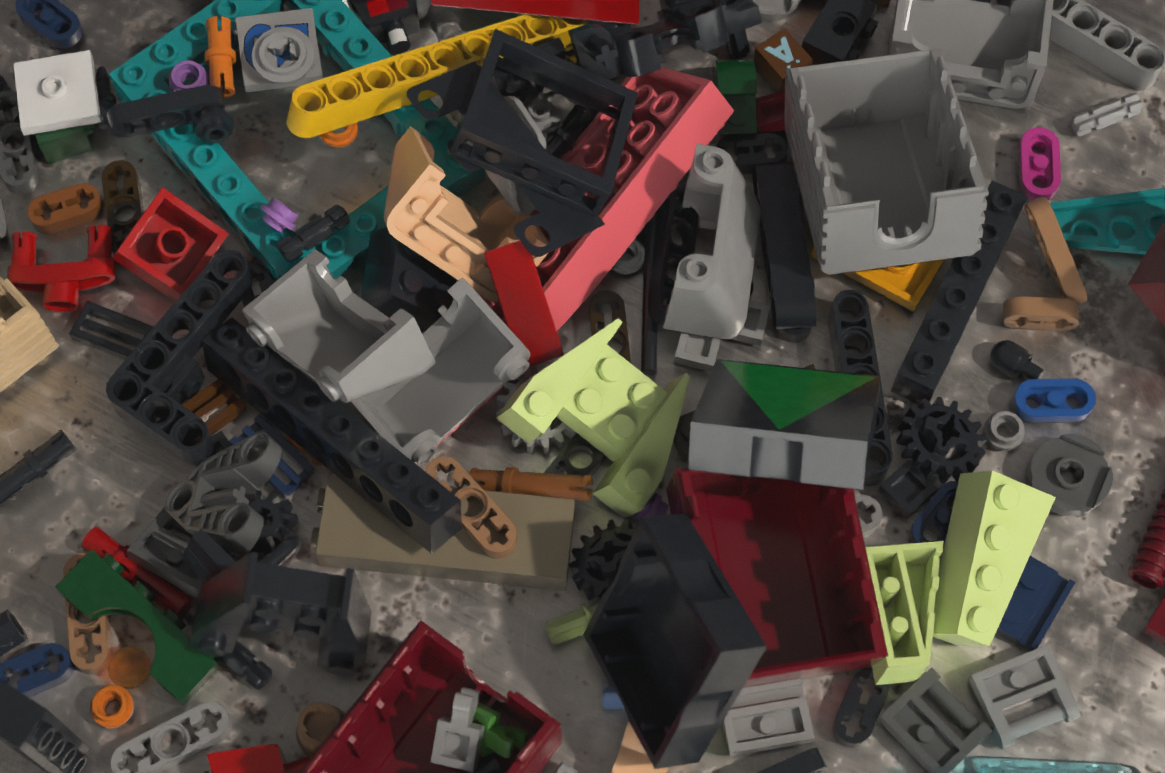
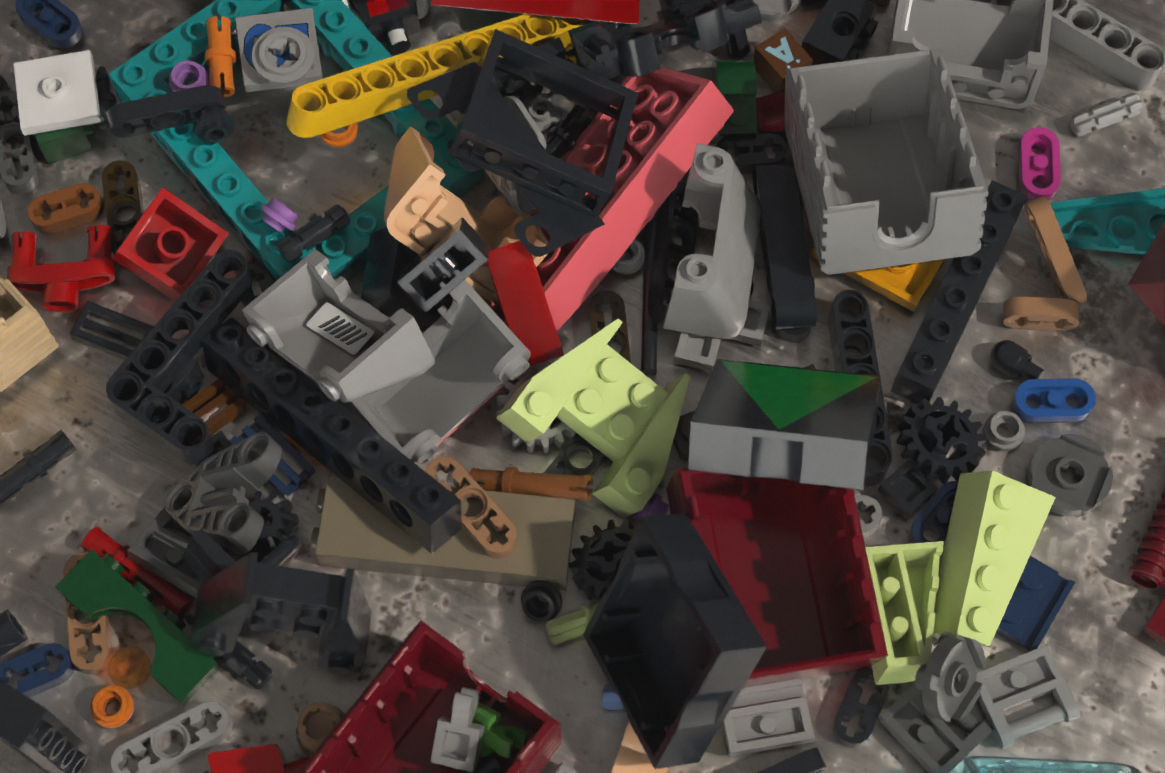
none -> white sticker [306,302,374,355]
none -> black brick [398,217,490,313]
none -> black plate [521,580,563,622]
none -> dark grey plate [915,632,985,722]

